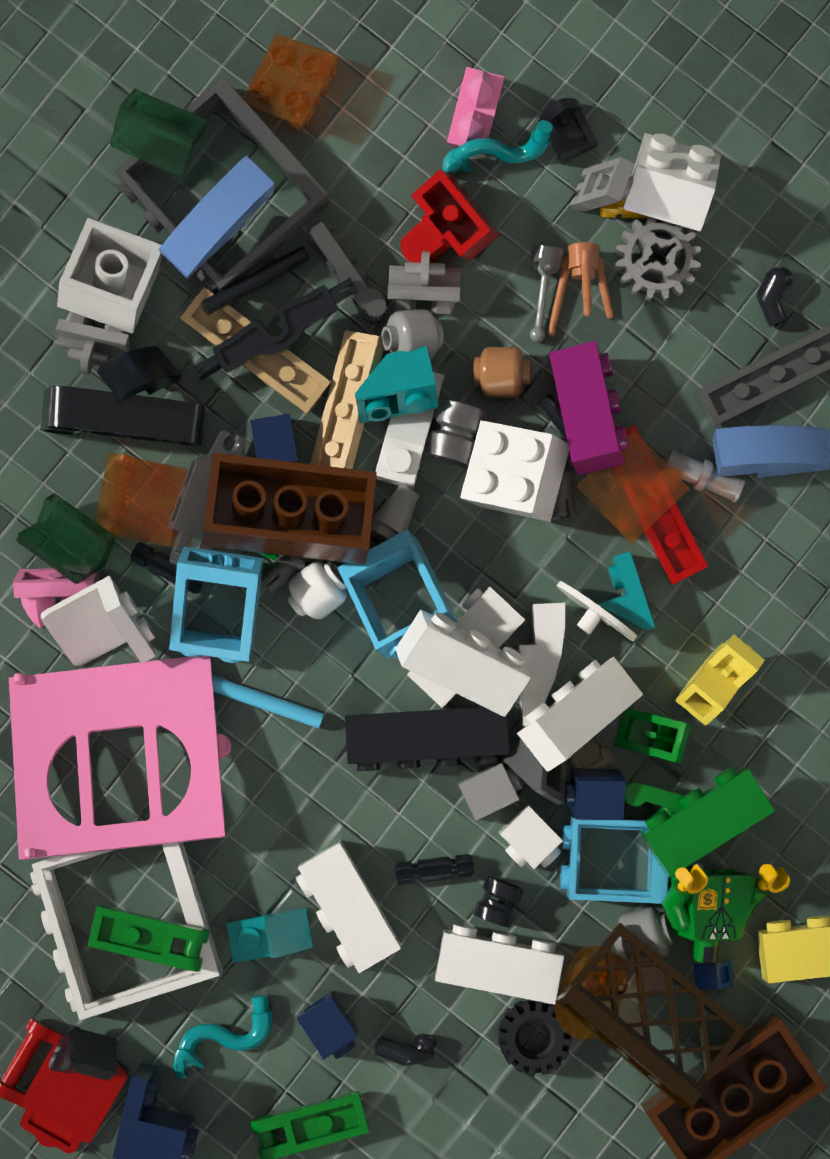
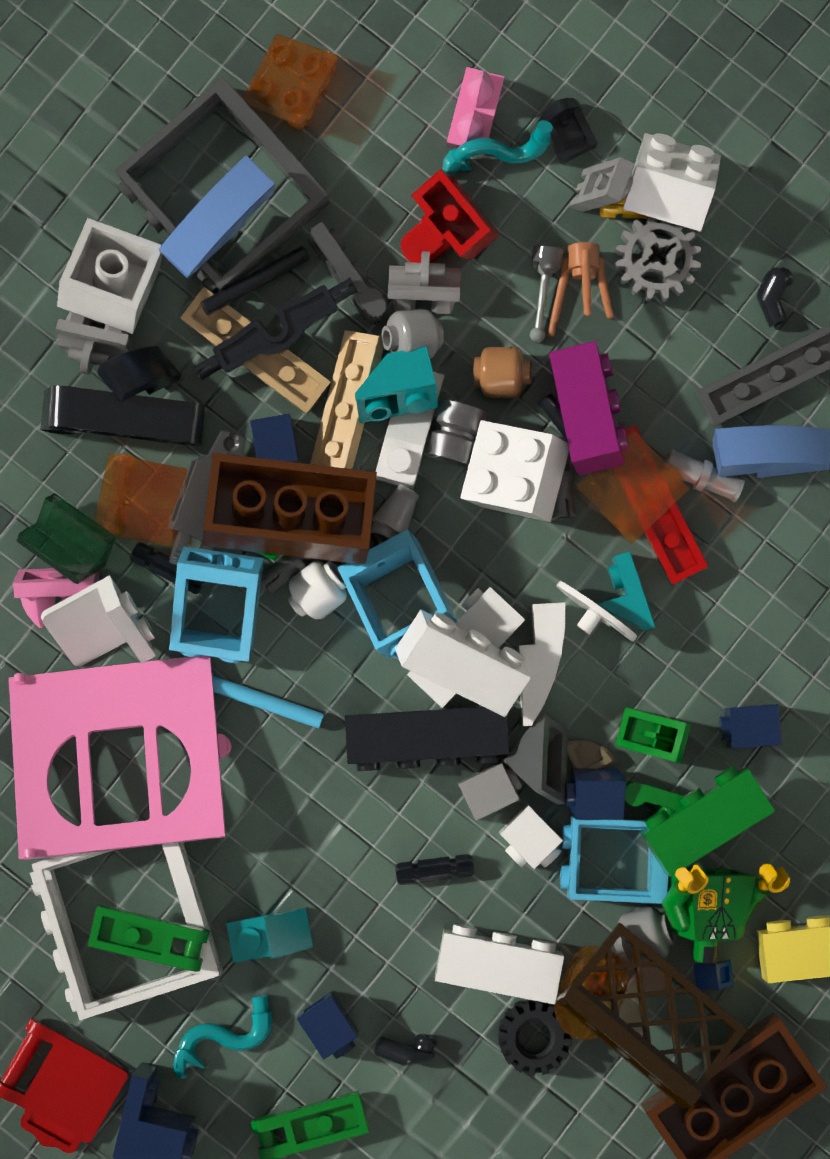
black tile [49,1024,116,1081] -> none
clear green panel [110,88,208,177] -> none
white brick [296,841,401,973] -> none
black wheel [473,876,524,928] -> none
white brick [517,656,643,772] -> none
light yellow brick [675,634,765,726] -> none
none -> dark blue brick [719,704,782,749]

